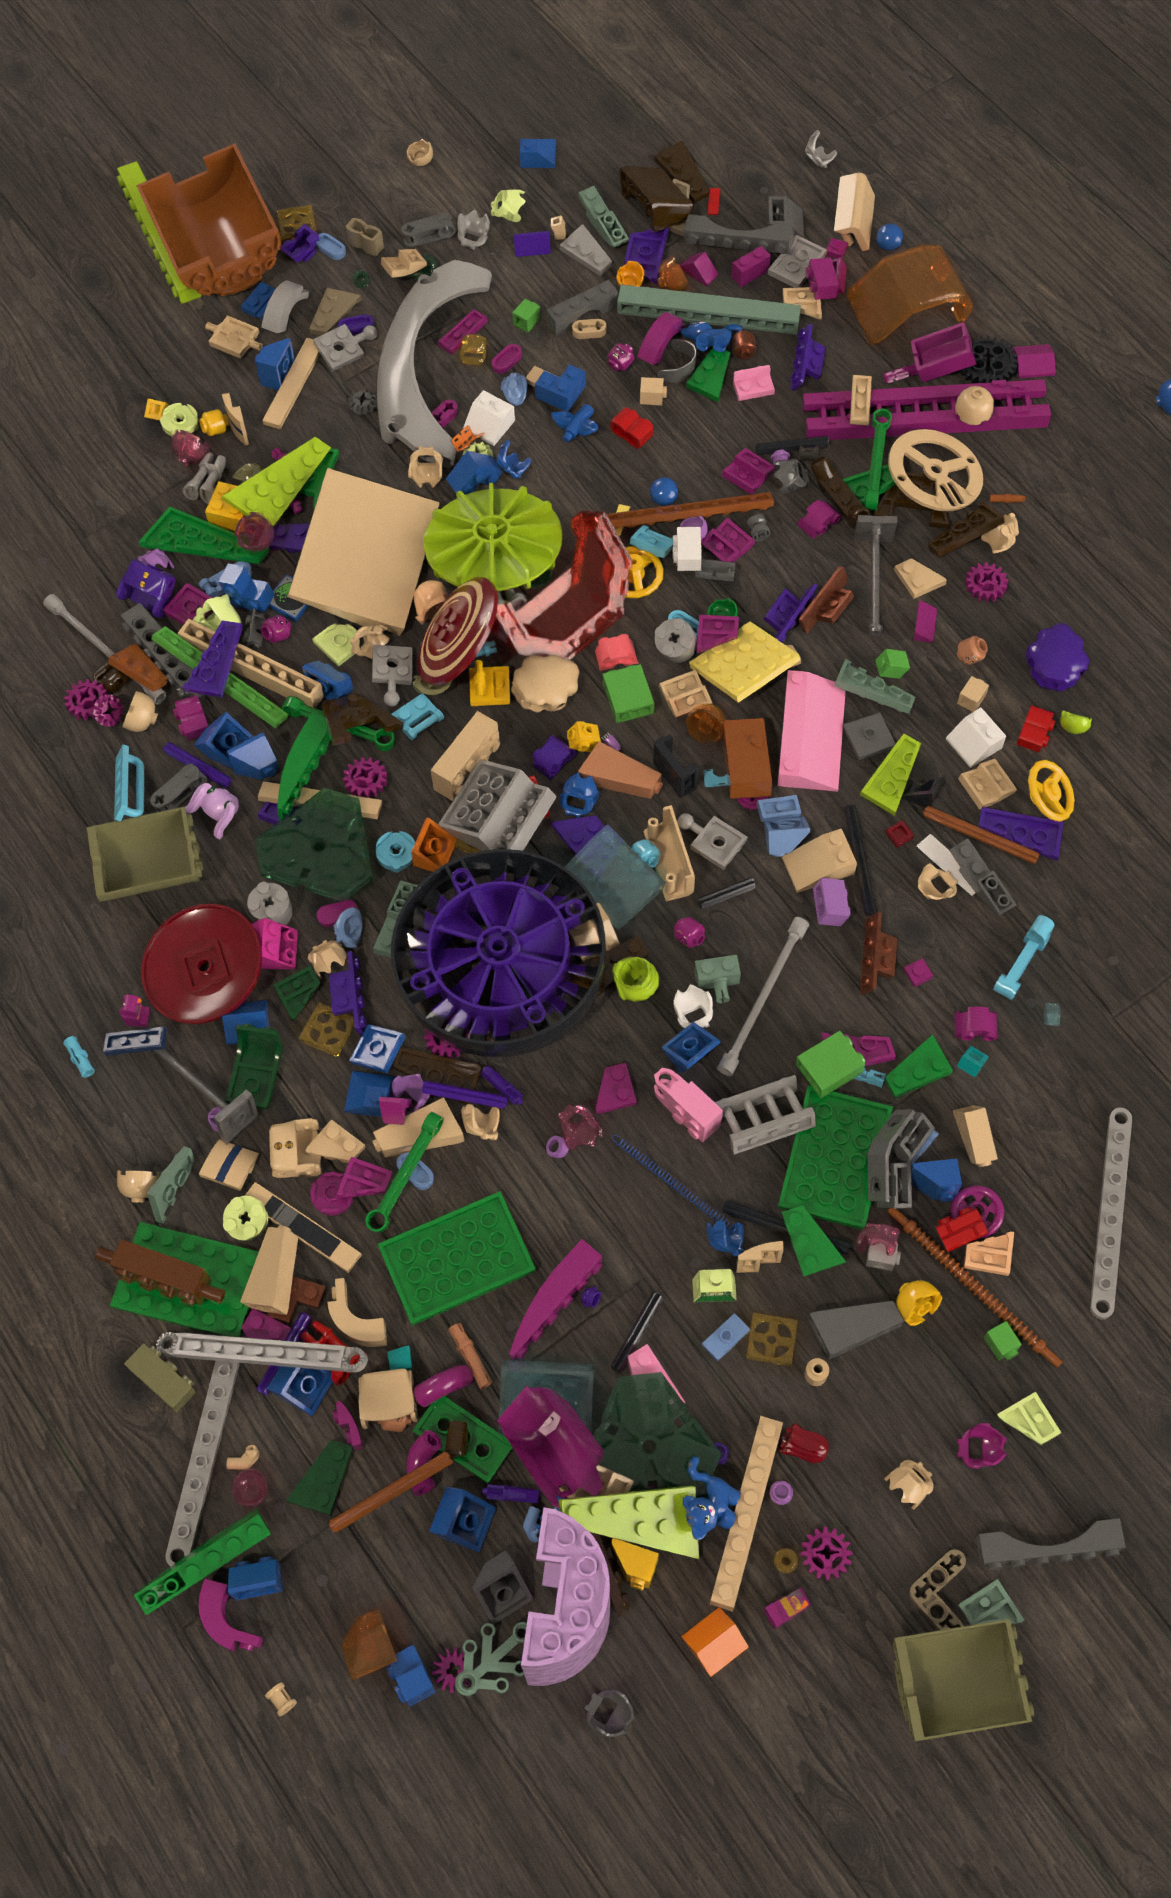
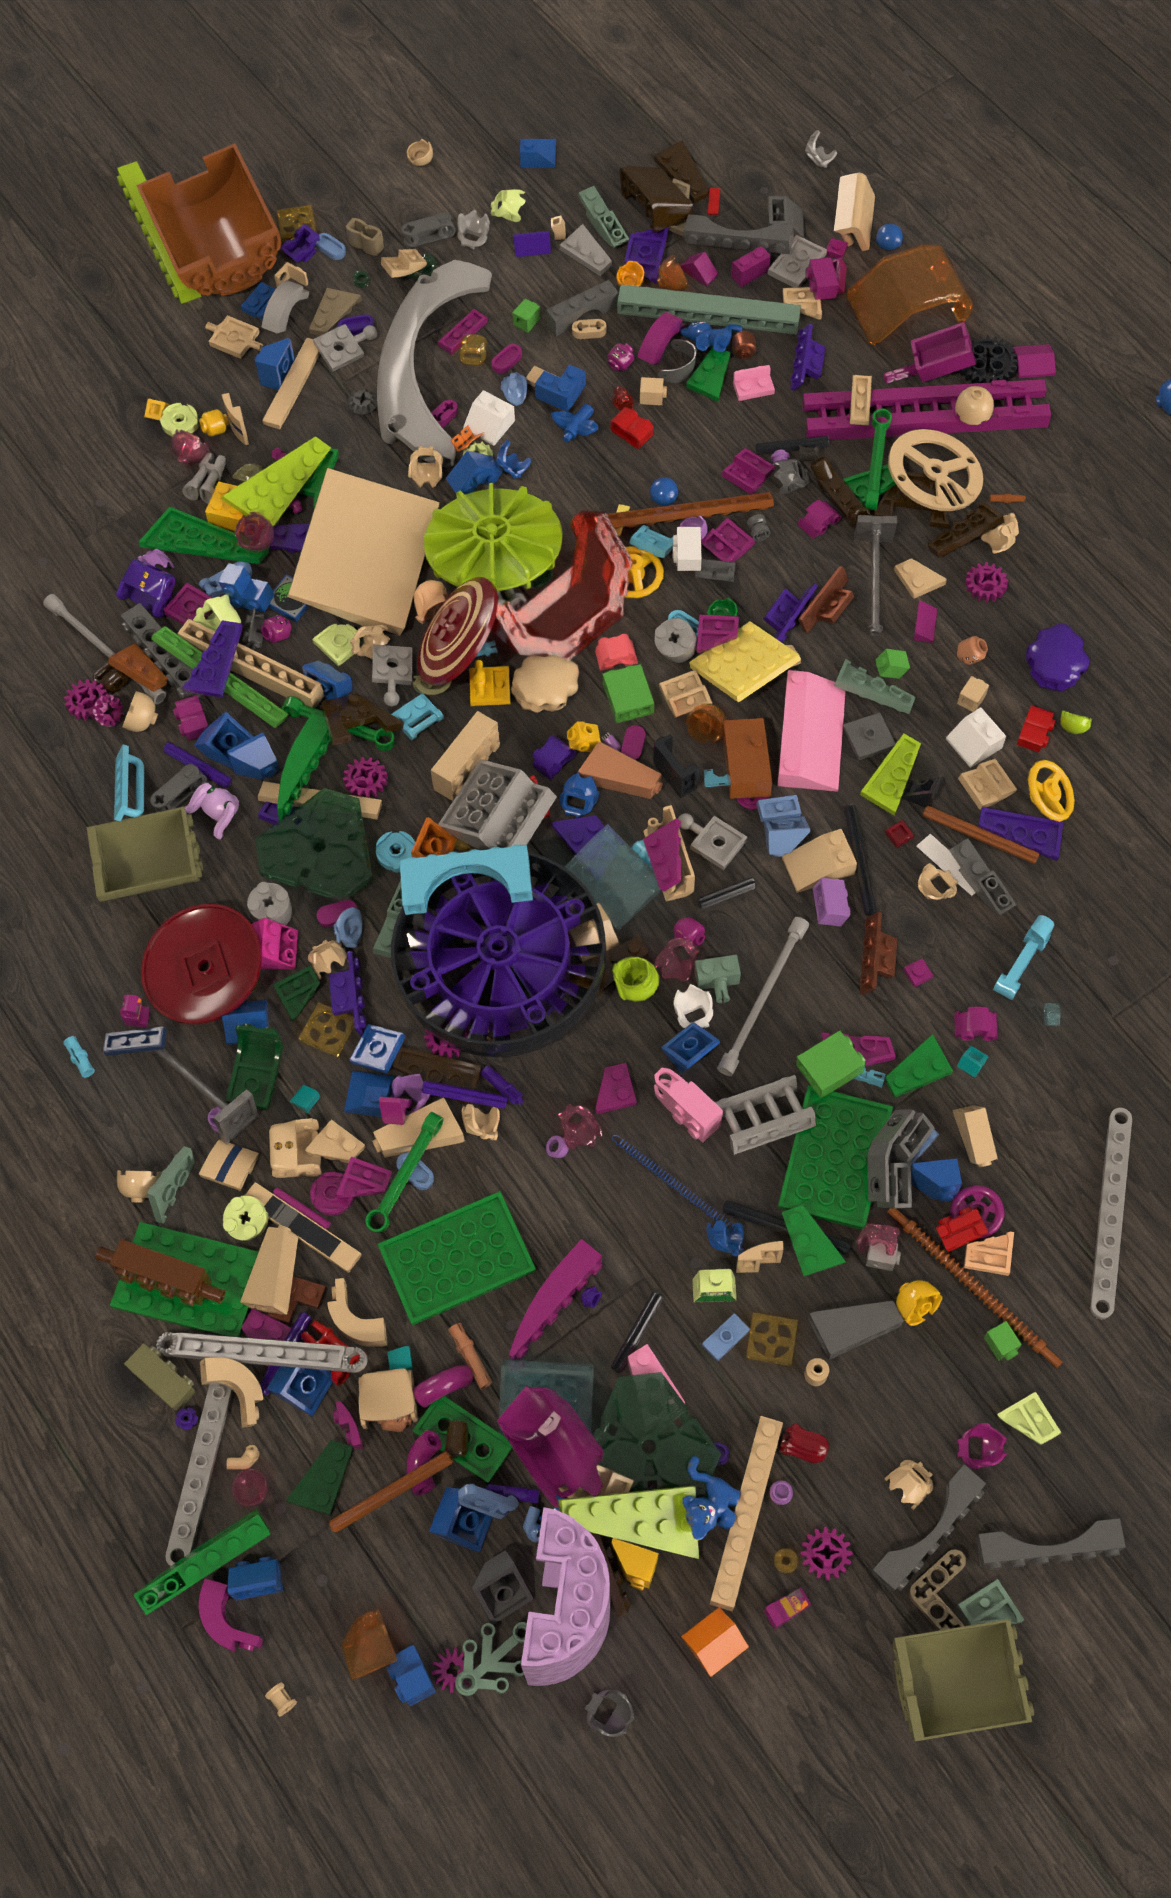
none -> dark purple plate [175,1407,198,1430]
none -> tan arch [200,1357,263,1428]
none -> magenta bar [273,1187,331,1230]
none -> tan bracket [275,262,308,287]
none -> teal slope [290,1085,320,1113]
none -> medium azure arch [400,844,533,915]
none -> medium blue plate [458,1484,519,1519]
none -> clear red piece [612,386,633,411]
none -> magenta tile [621,725,645,761]
none -> magenta wing [643,818,681,892]
none -> clear pink helmet [655,938,699,982]
none -> dark grey arch [870,1464,986,1593]

